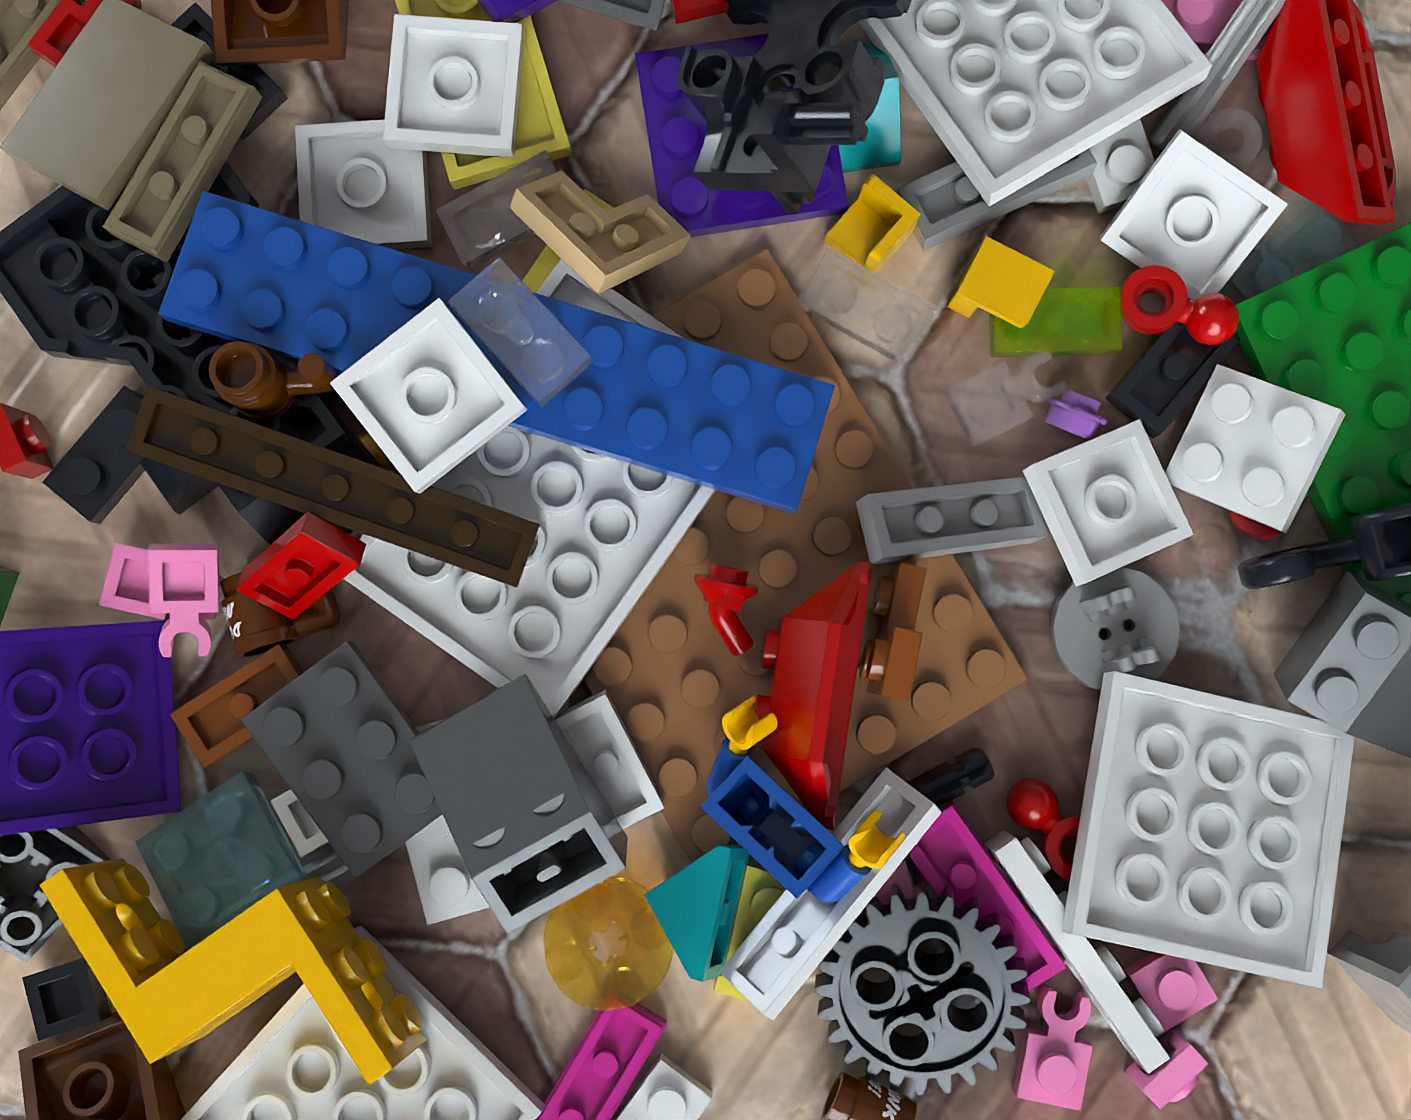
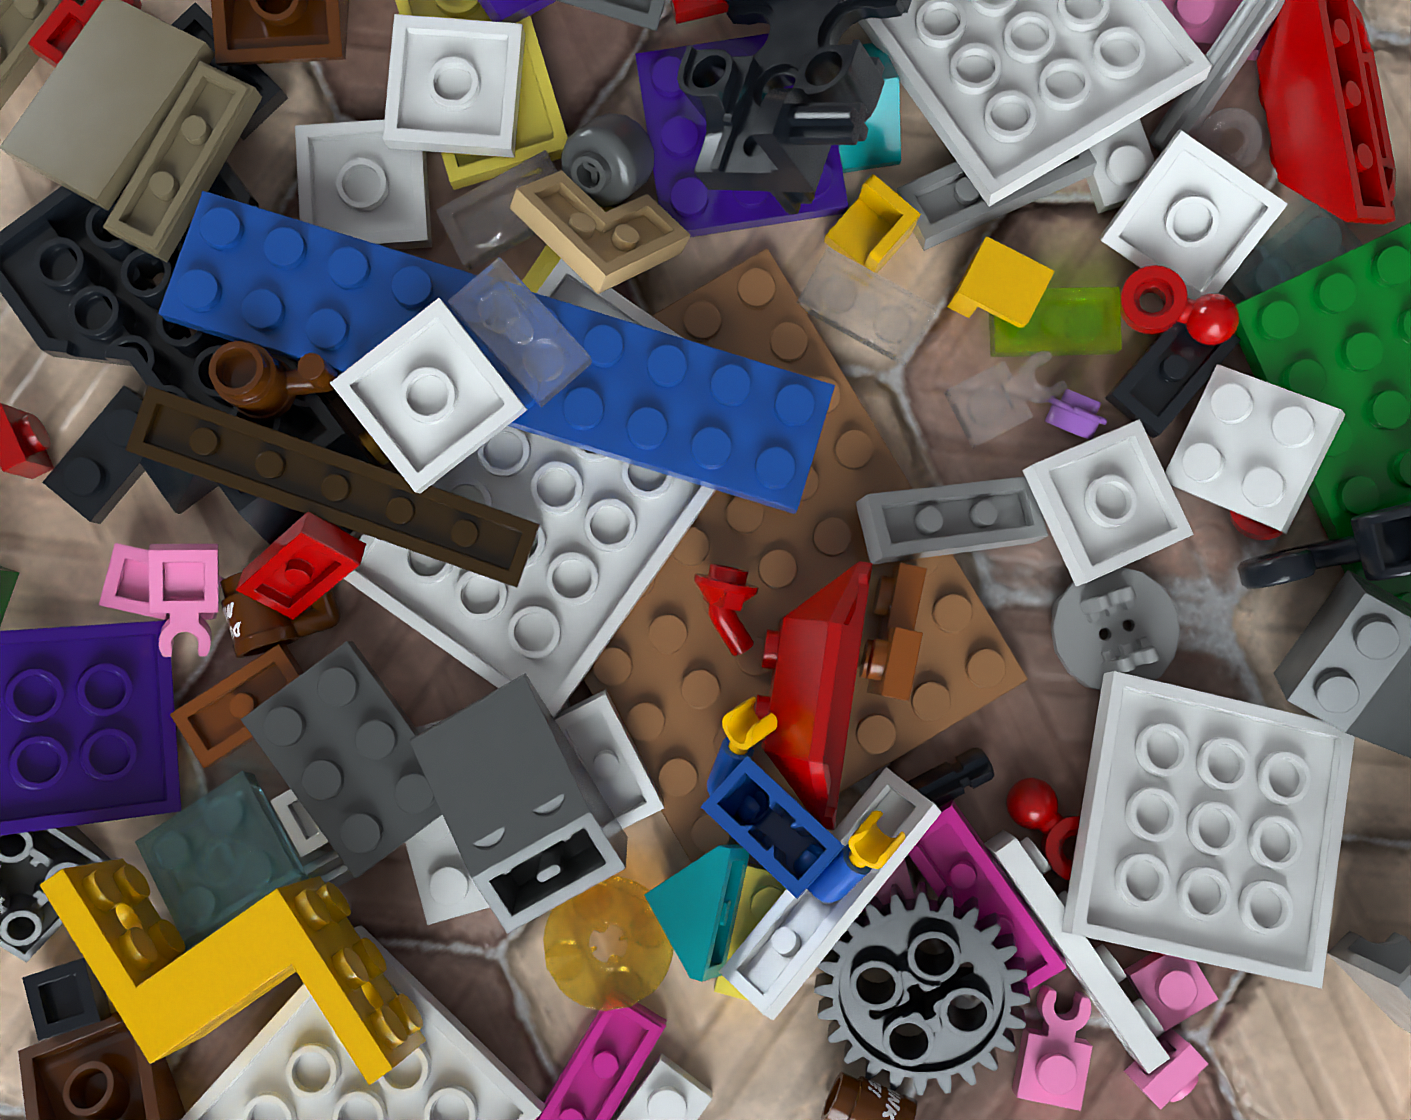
none -> dark grey head [561,113,654,208]

